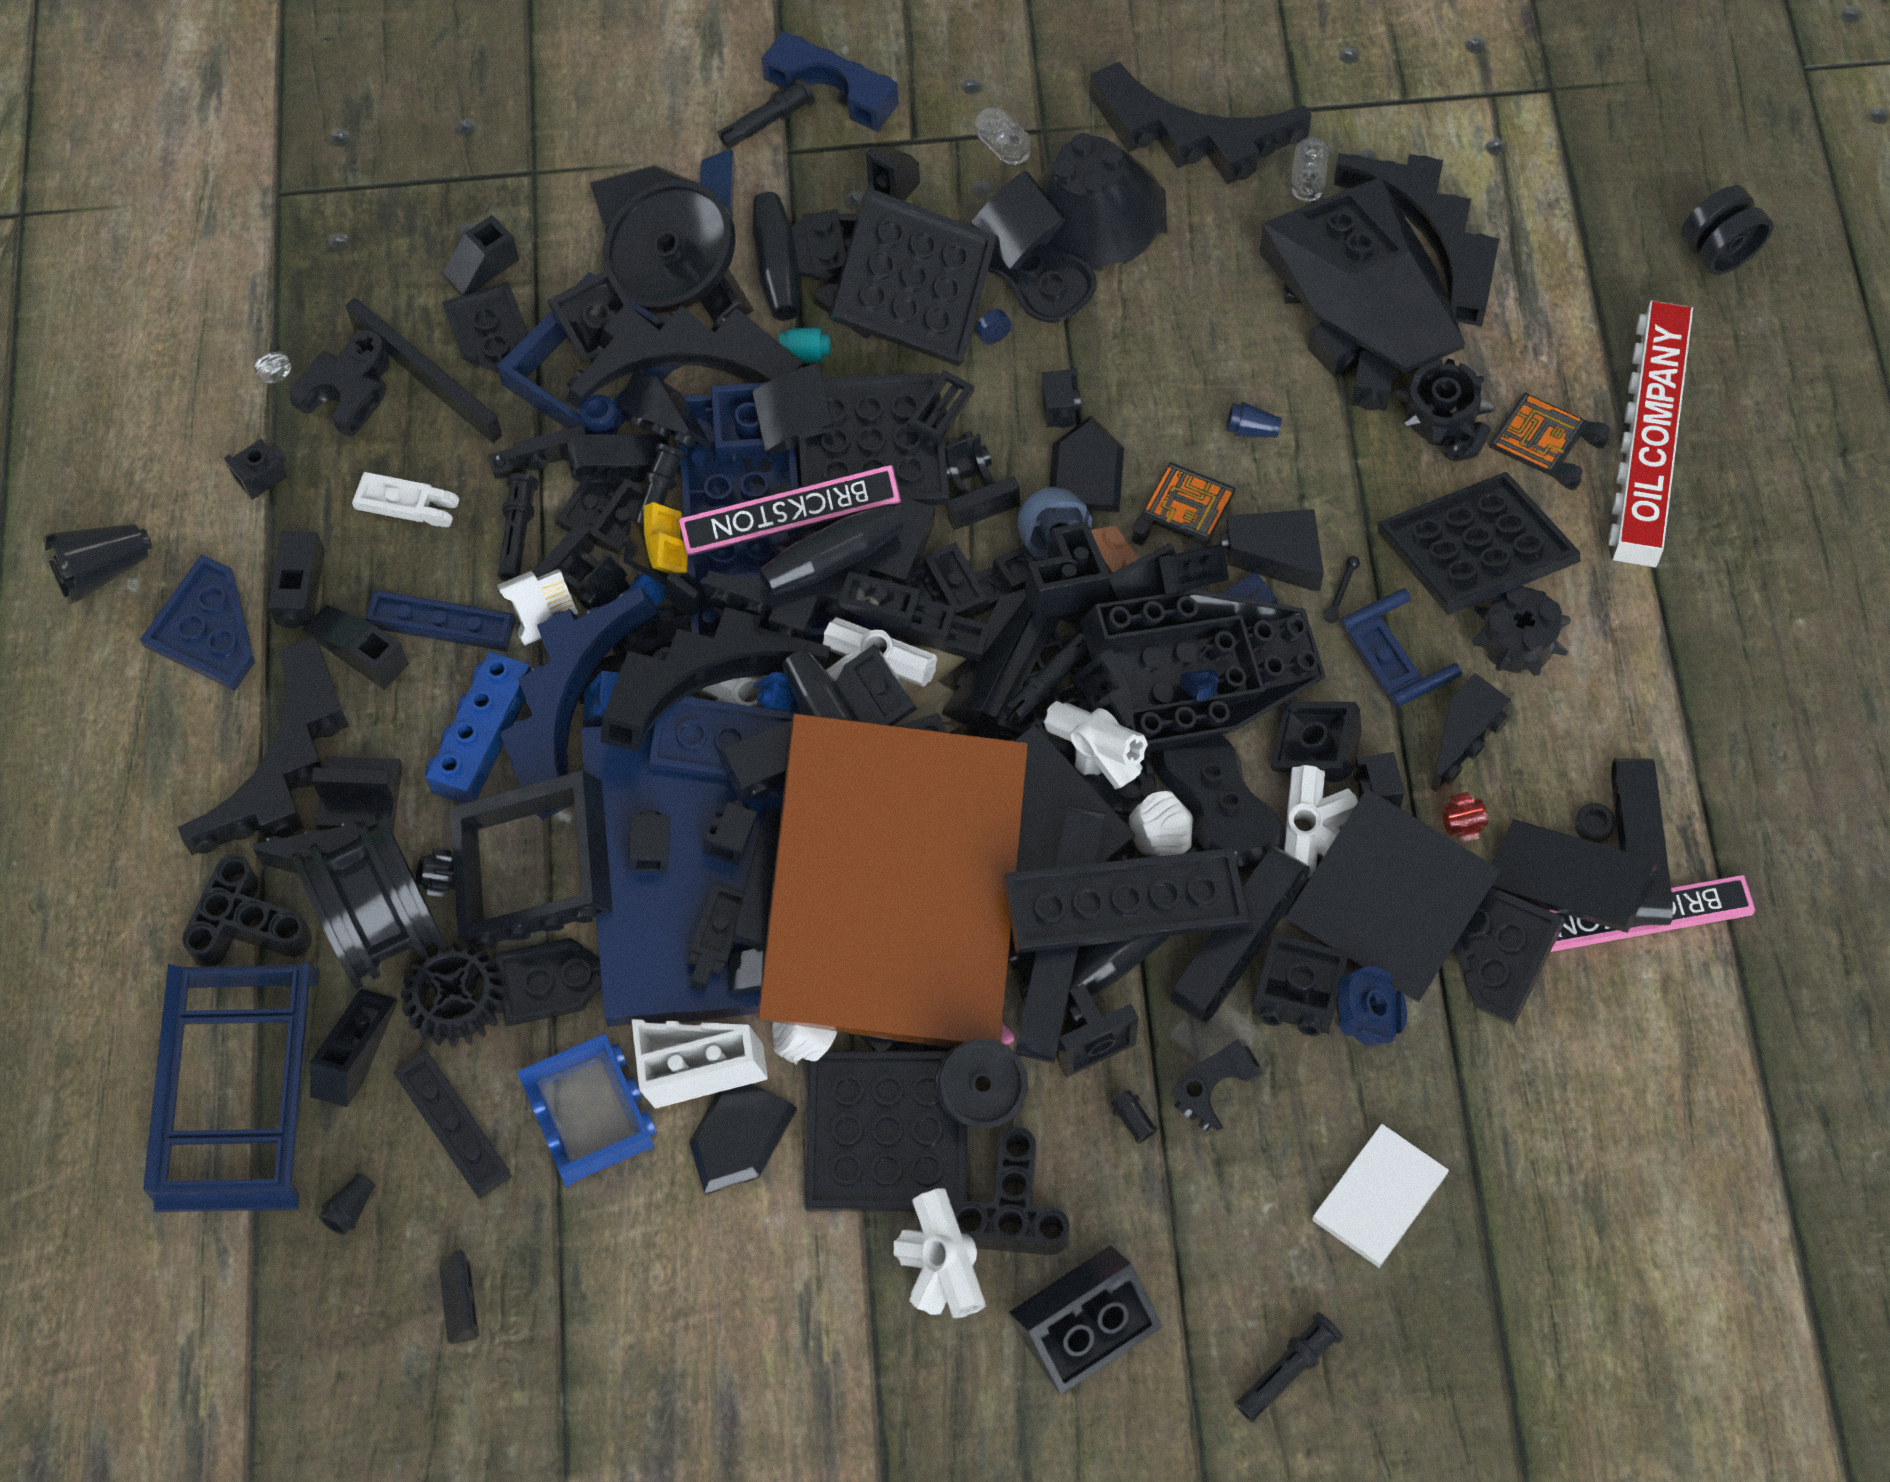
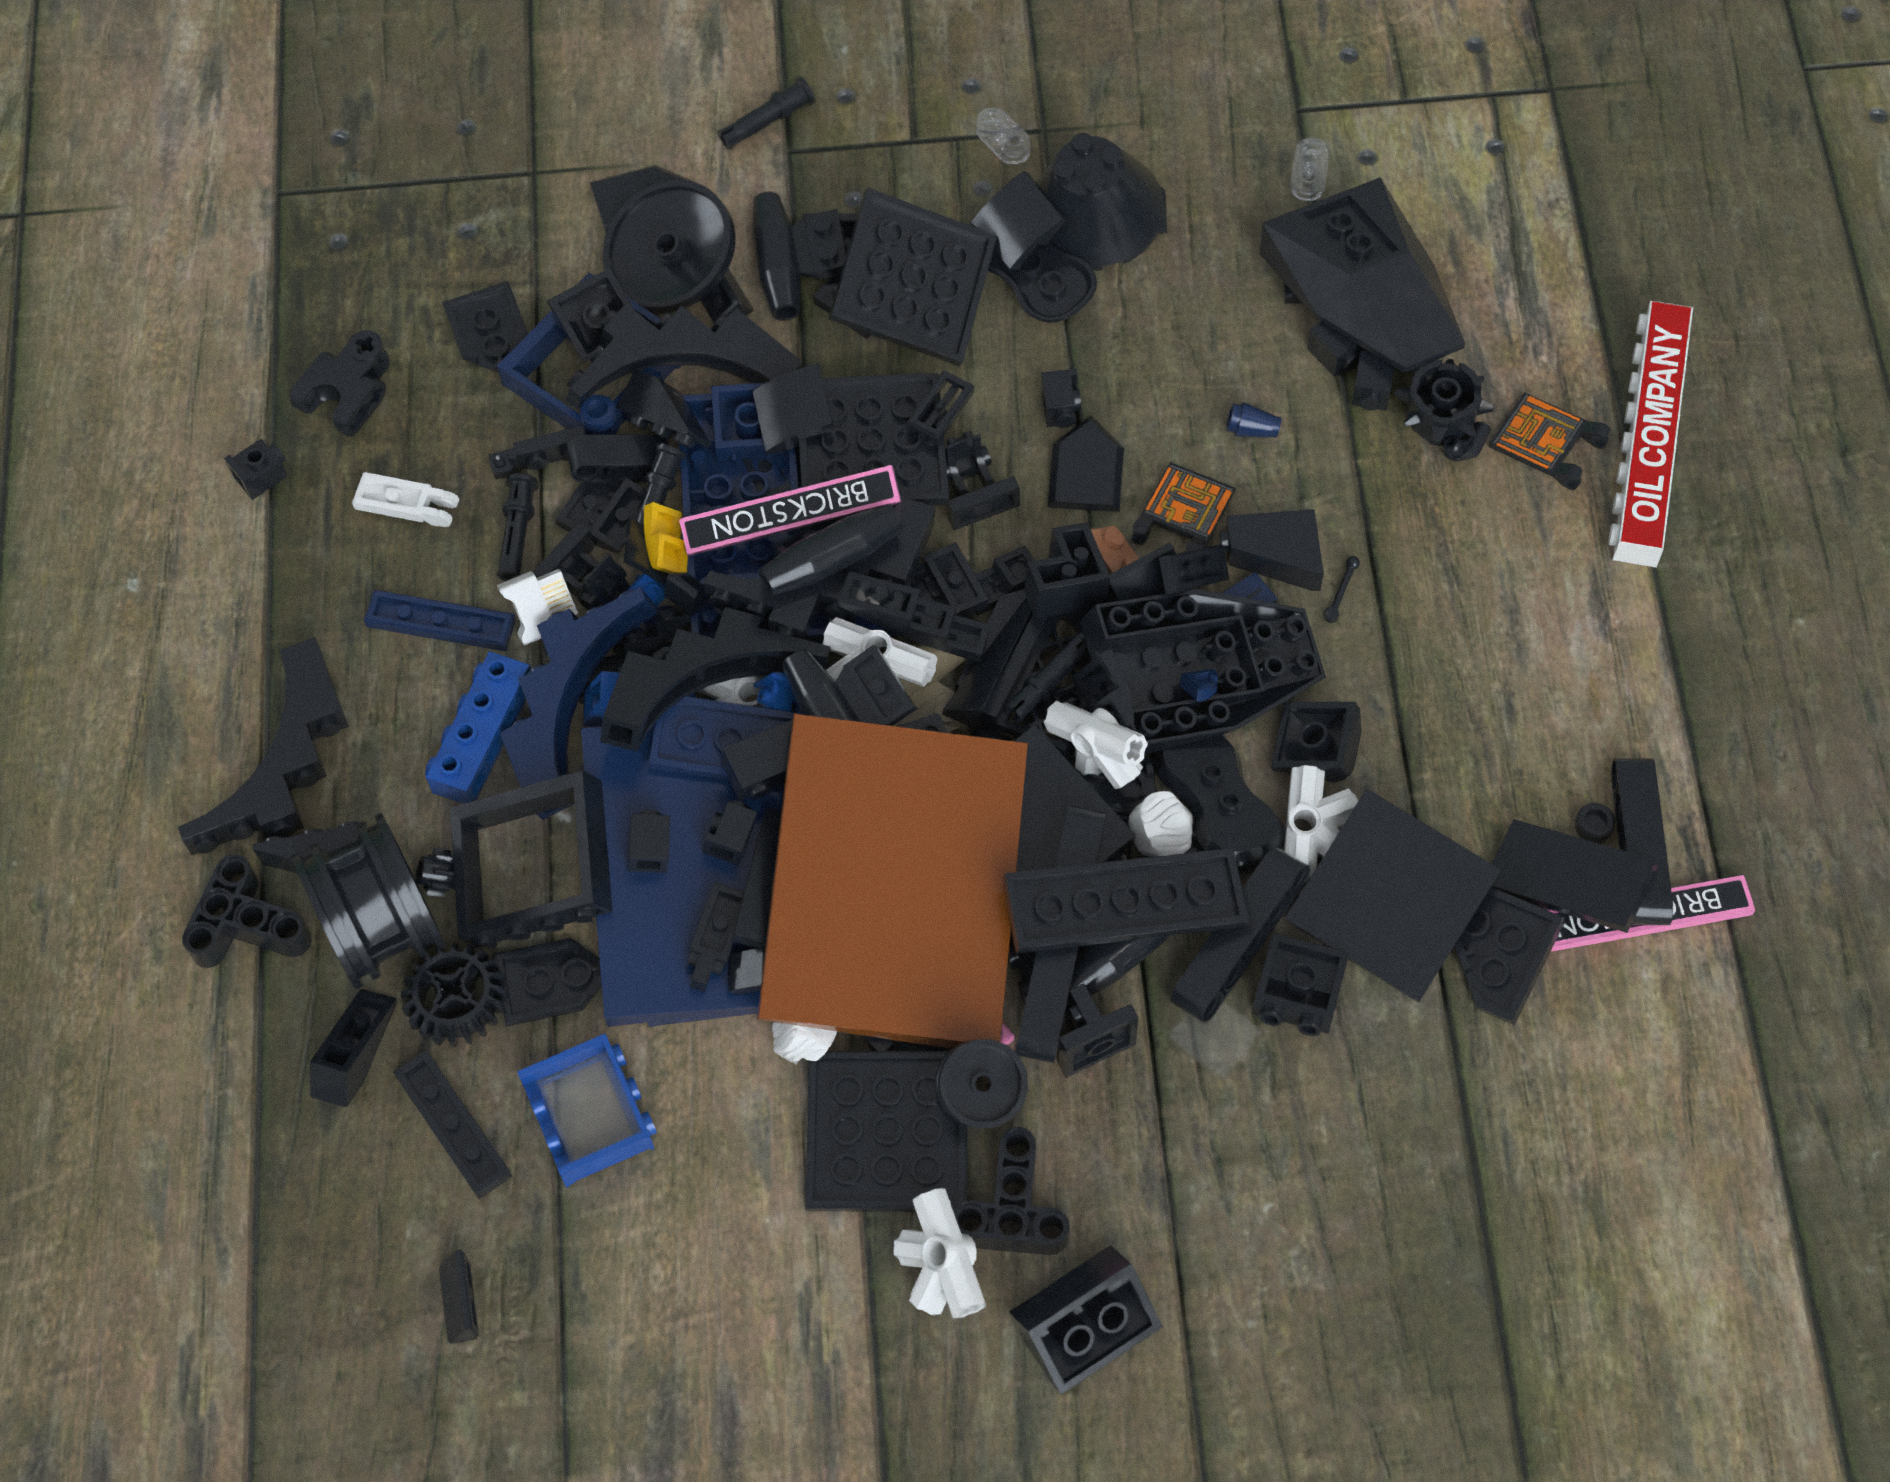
black cone [43,524,152,604] -> none
dark blue plate [140,554,255,691] -> none
dark blue piece [143,962,319,1212] -> none
clear tile [254,352,291,384] -> none
black brick [268,531,325,629] -> none
black slope [302,604,409,690] -> none
black bracket [311,757,403,833] -> none
black cone [319,1173,375,1235] -> none
black tile [345,298,502,444] -> none
black slope [443,215,519,296] -> none
white wedge [632,1019,768,1108] -> none
black tile [689,1084,797,1195] -> none
dark blue slope [700,149,735,219] -> none
dark blue arch [762,31,899,132] -> none
teal brick [779,327,831,363] -> none
black slope [866,147,920,201] -> none
dark blue tile [975,309,1012,345] -> none
sand blue cylinder [1017,487,1092,560] -> none
black arch [1089,61,1312,185] -> none
black pin [1111,1090,1158,1144] -> none
black tile [1171,1039,1265,1131] -> none
black pin [1234,1312,1344,1423] -> none
white tile [1312,1124,1449,1268] -> none
black arch [1333,153,1500,327] -> none
dark blue plate [1338,966,1407,1047] -> none
dark blue plate [1339,588,1462,708] -> none
black brick [1353,752,1405,809] -> none
black tile [1377,471,1581,615] -> none
black slope [1431,673,1511,792] -> none
clear red gear [1442,792,1488,842] -> none
black brick [1471,585,1571,676] -> none
black wheel [1680,185,1774,275] -> none

